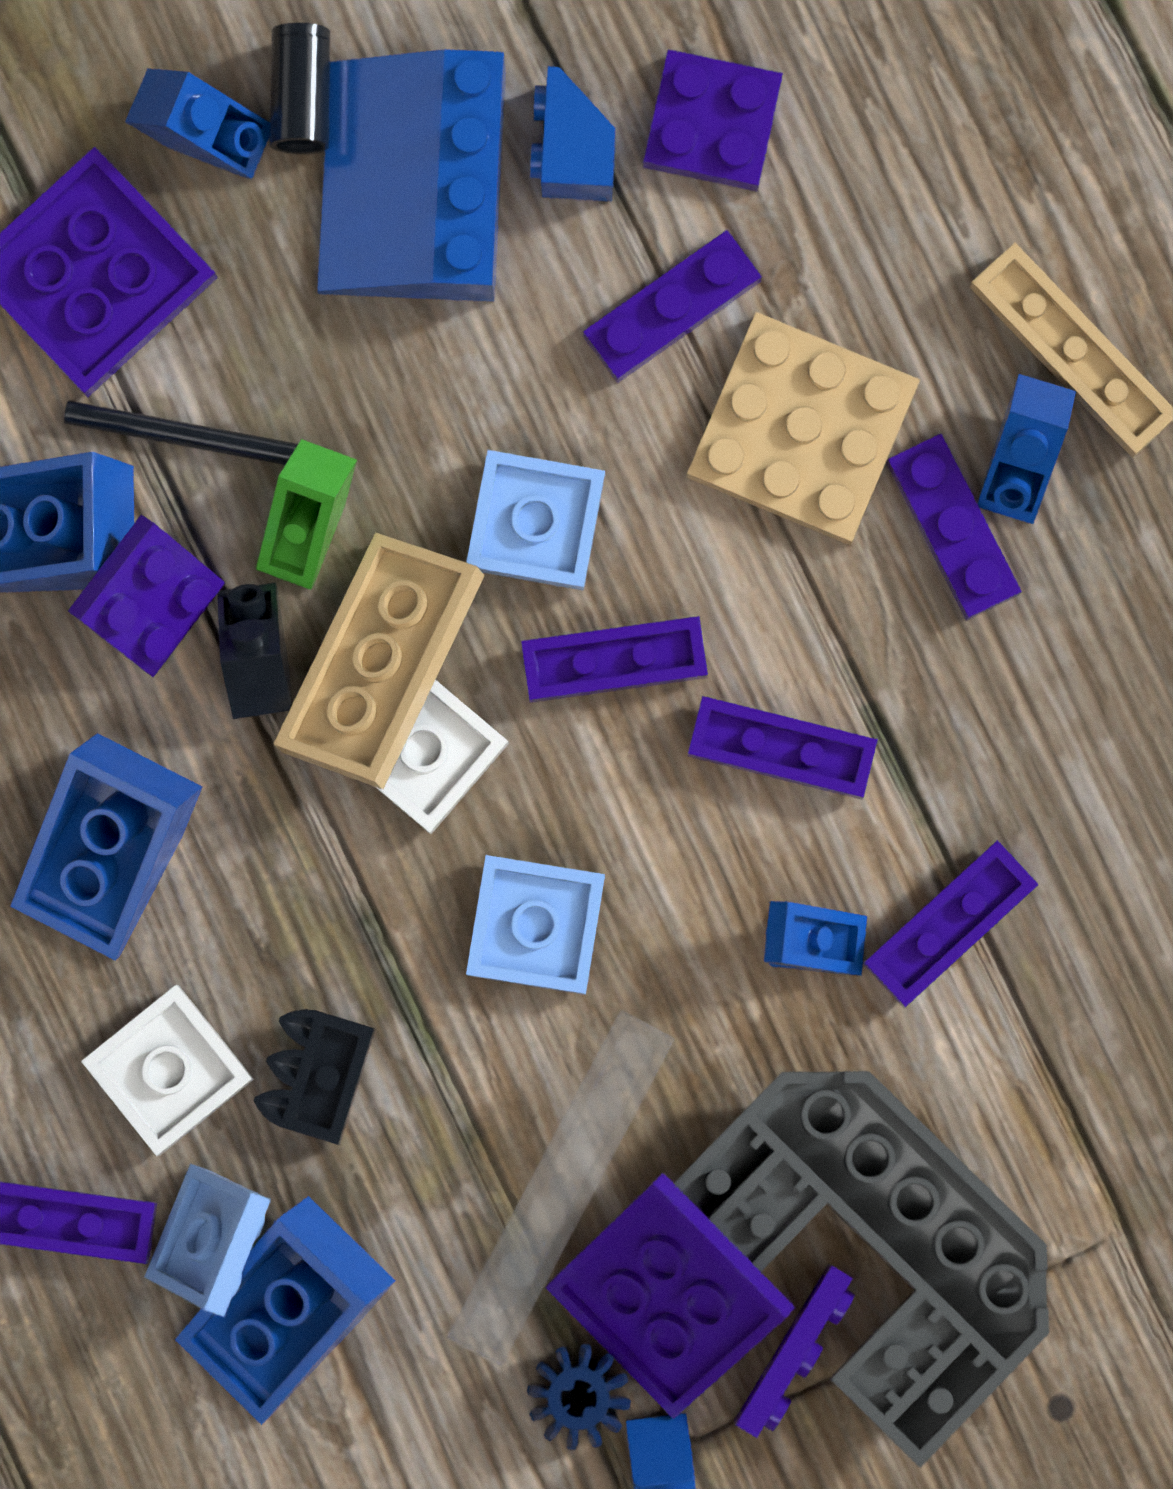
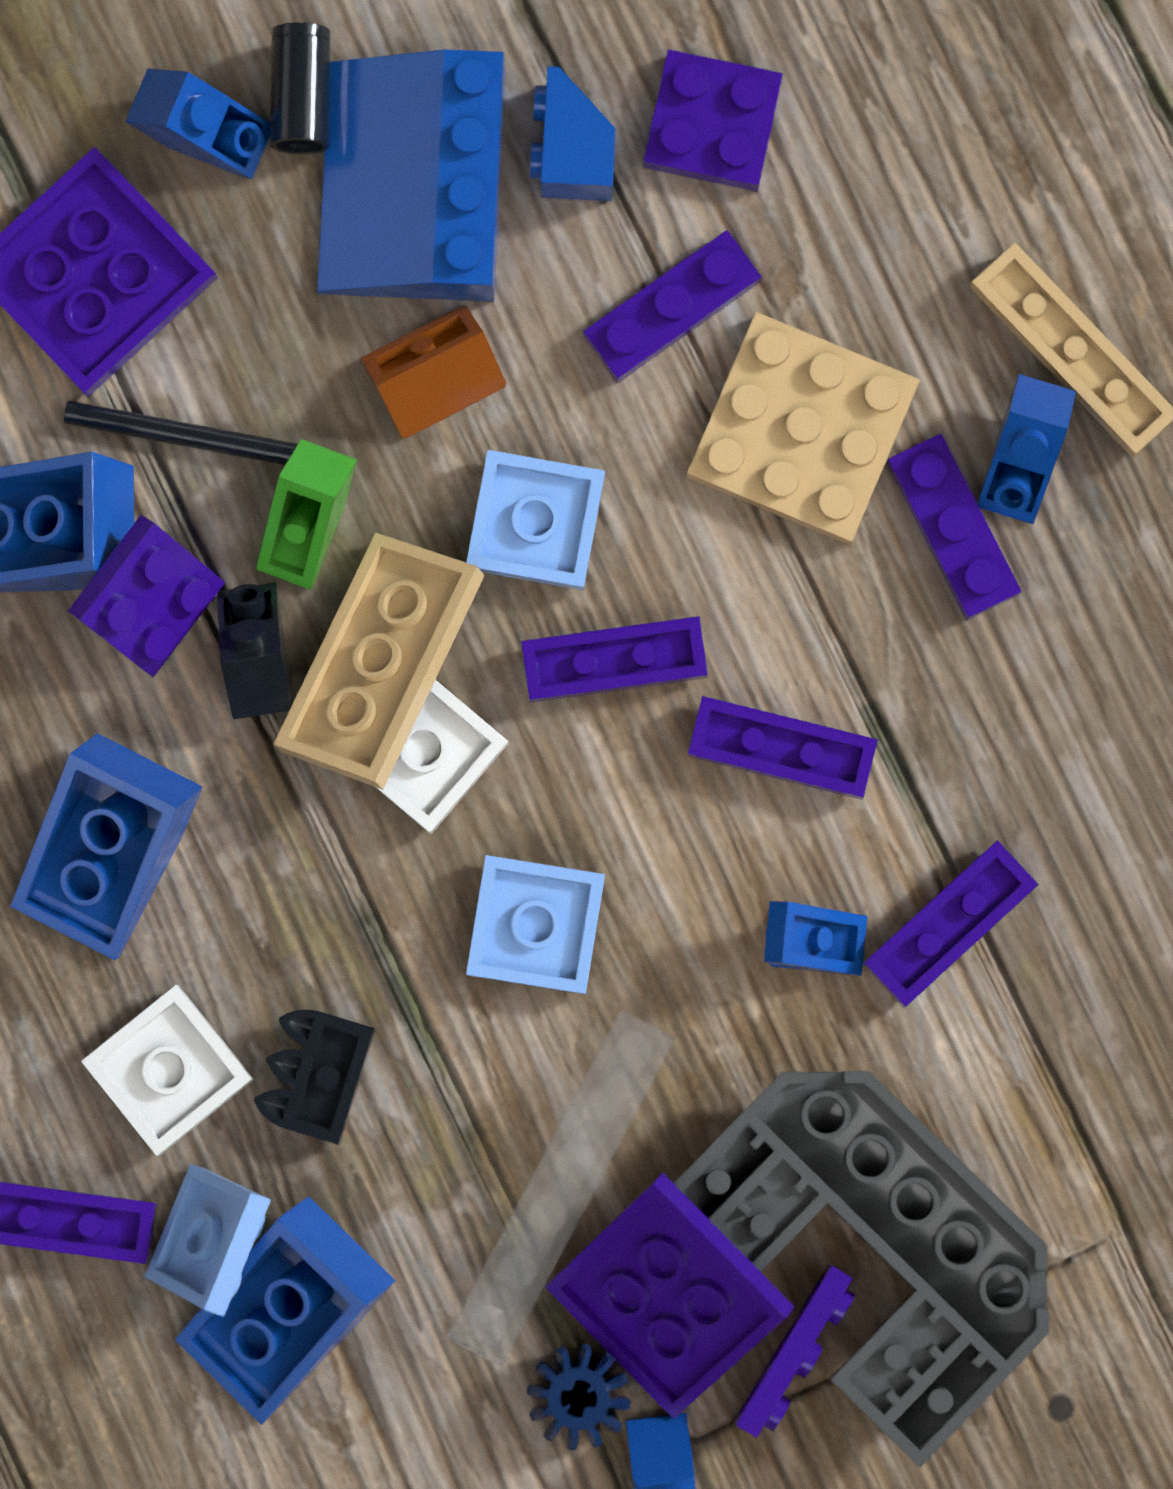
none -> dark orange panel [360,304,506,438]

